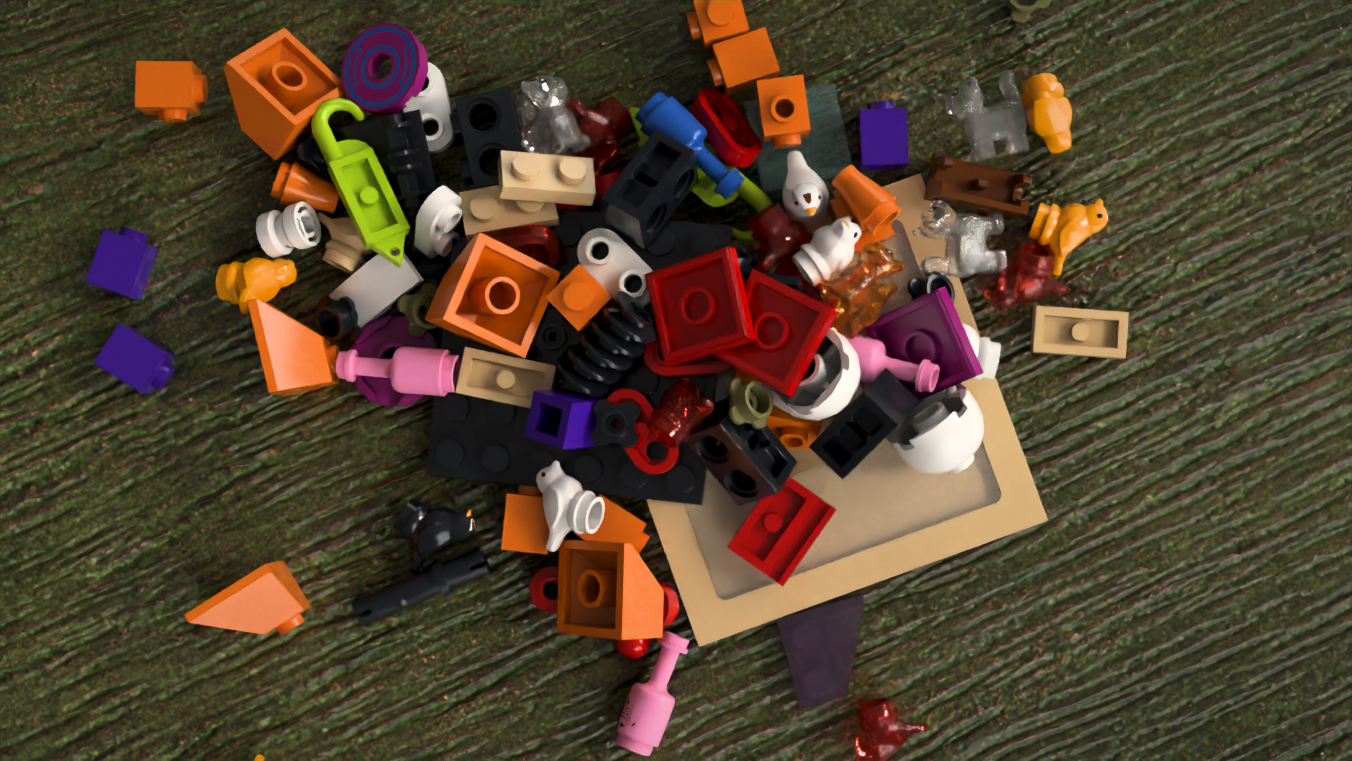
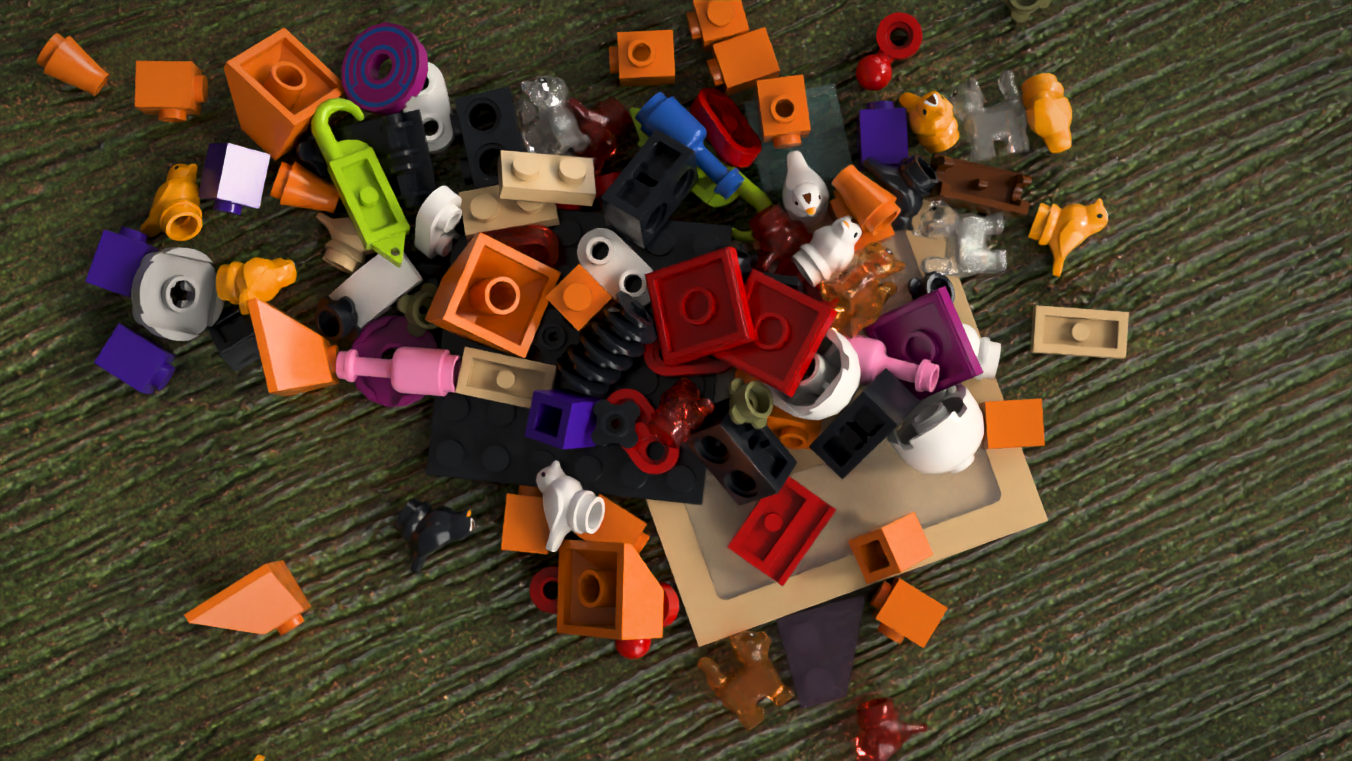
white wheel [256,202,321,258] -> none
black pin [351,546,492,627] -> none
bright pink piece [615,630,689,756] -> none
clear red animal [983,241,1070,311] -> none
none -> orange cone [36,33,110,97]
none -> light grey plate [131,247,224,341]
none -> light orange animal [140,163,202,241]
none -> brick [198,143,270,215]
none -> black slope [207,305,260,372]
none -> orange brick [609,30,675,87]
none -> clear orange animal [697,630,795,732]
none -> orange brick [848,511,933,584]
none -> red plate [855,12,923,91]
none -> black animal [863,153,939,231]
none -> orange brick [870,576,948,648]
none -> light orange animal [899,90,959,153]
none -> orange brick [979,398,1045,450]

